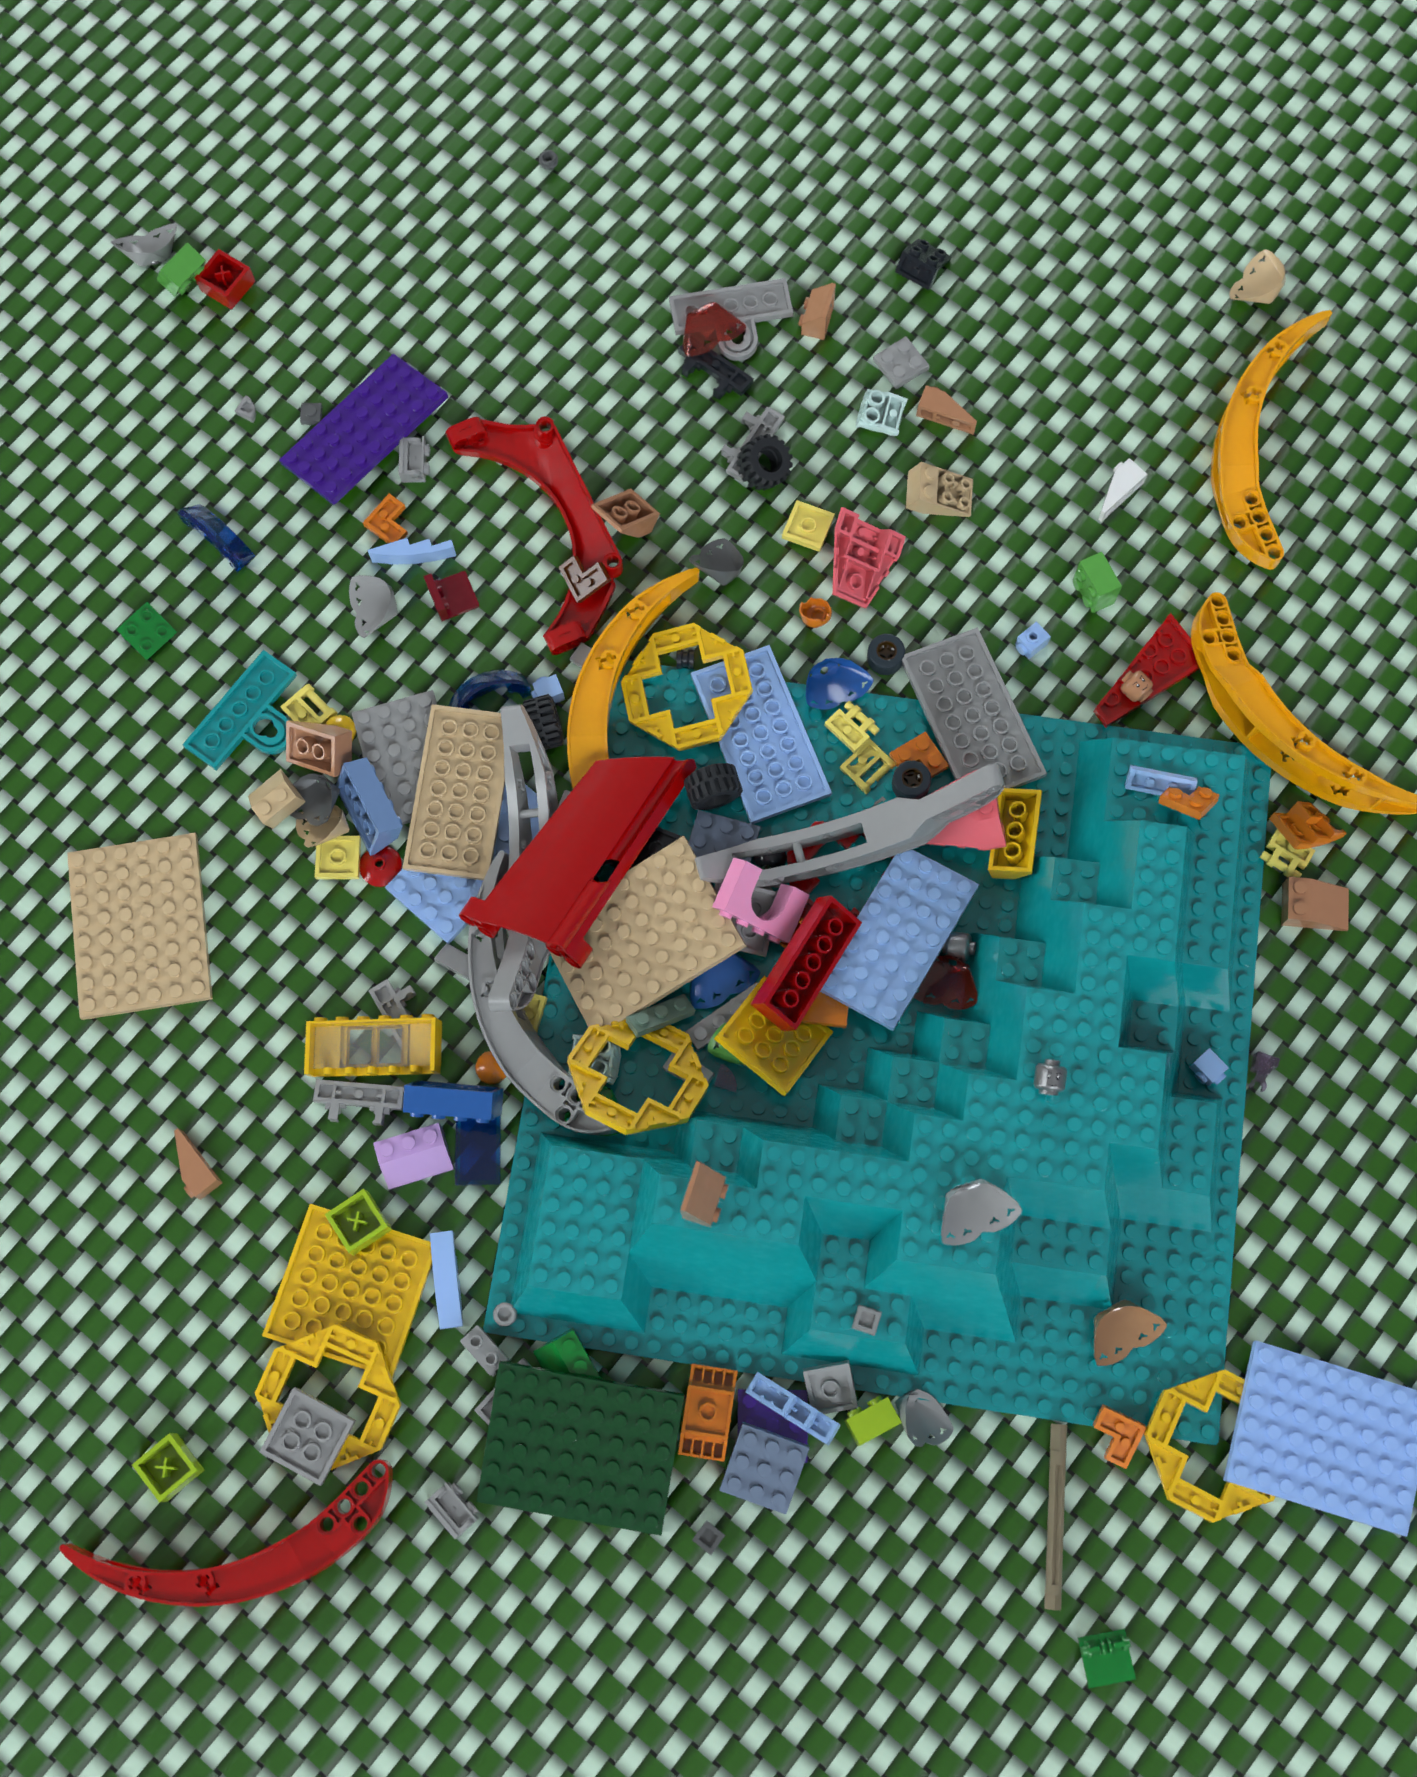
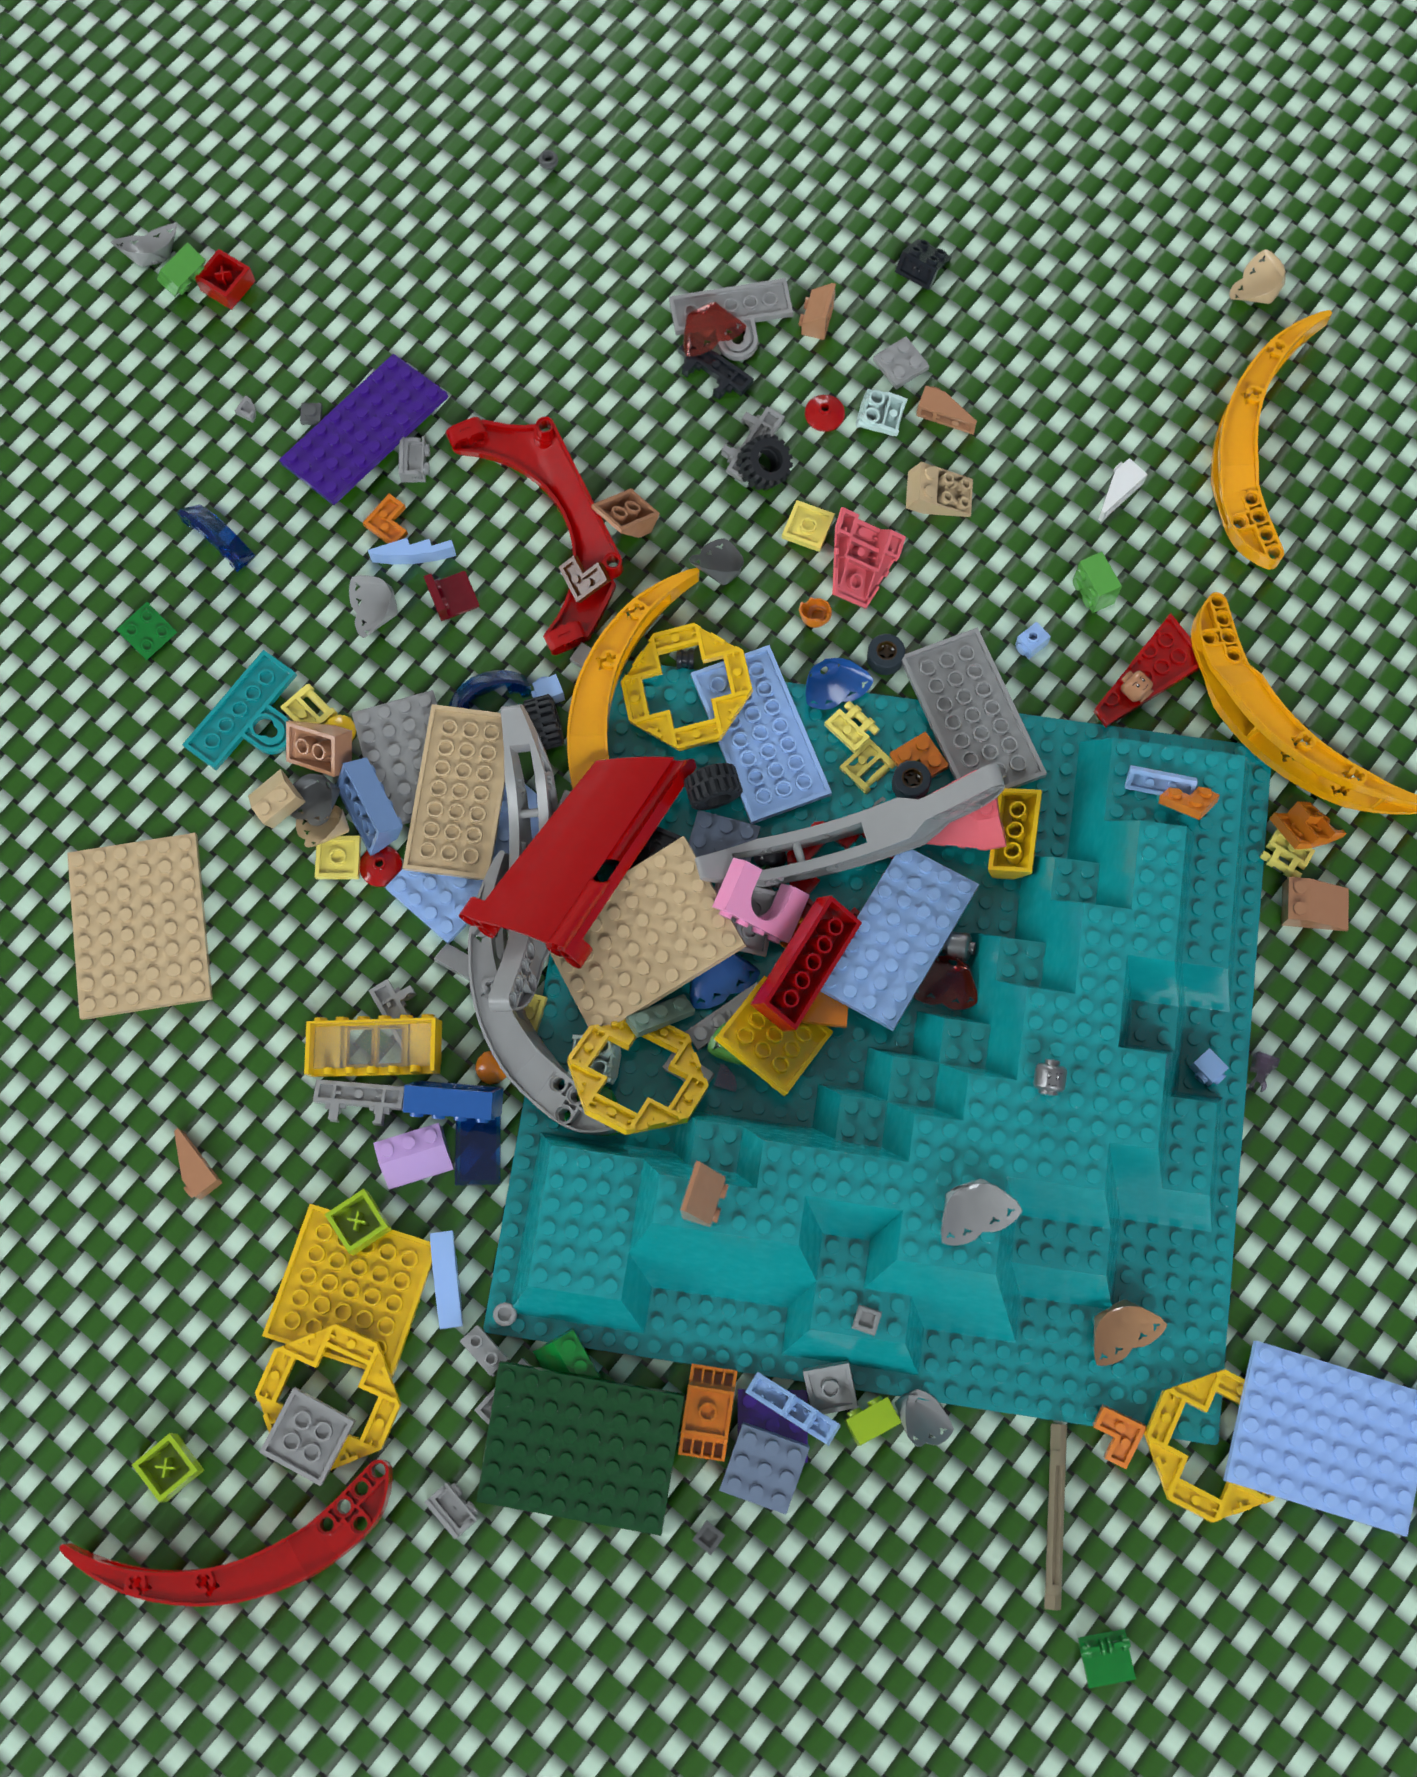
none -> red dish [805,395,845,432]

